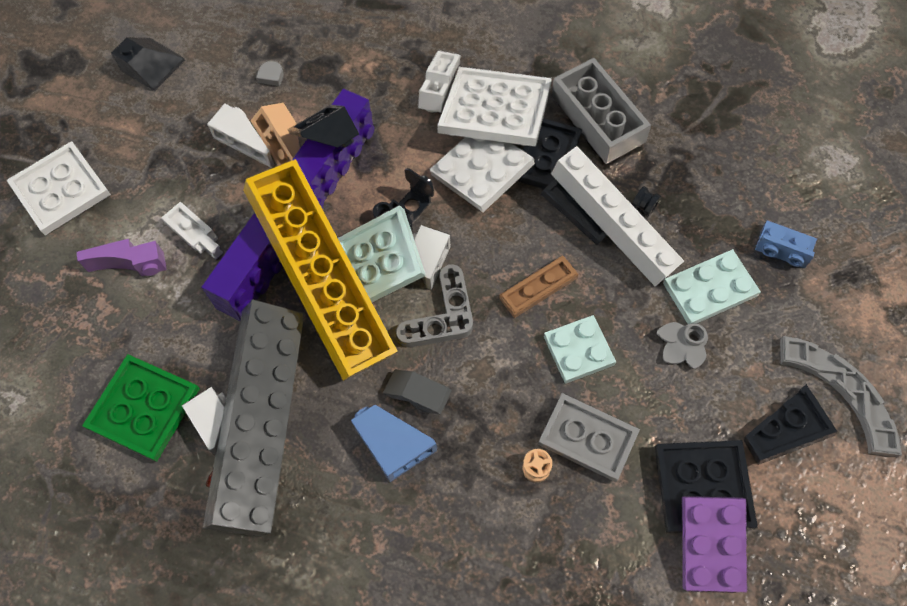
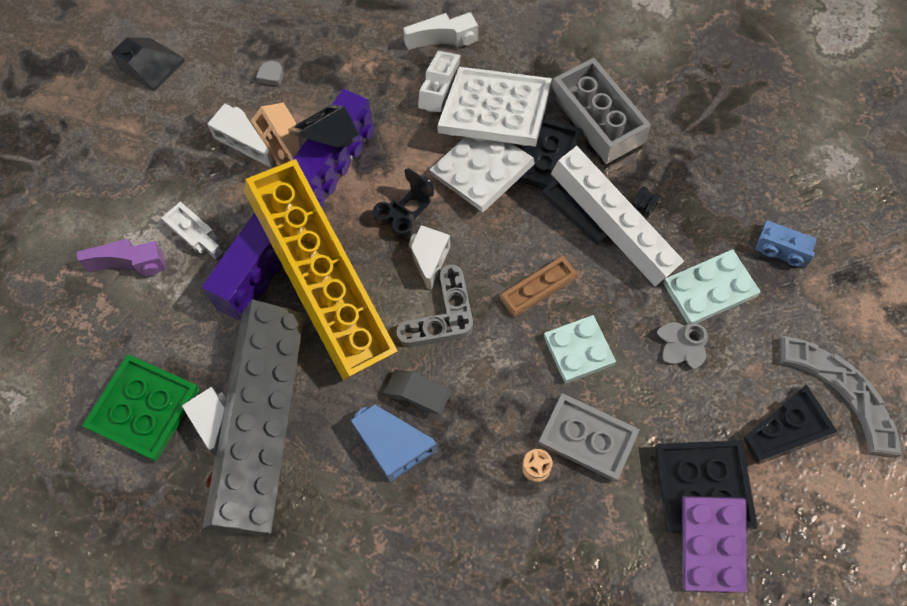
white plate [6,141,111,235] -> none
light aqua plate [338,206,426,302] -> none
none -> white slope [403,12,478,50]

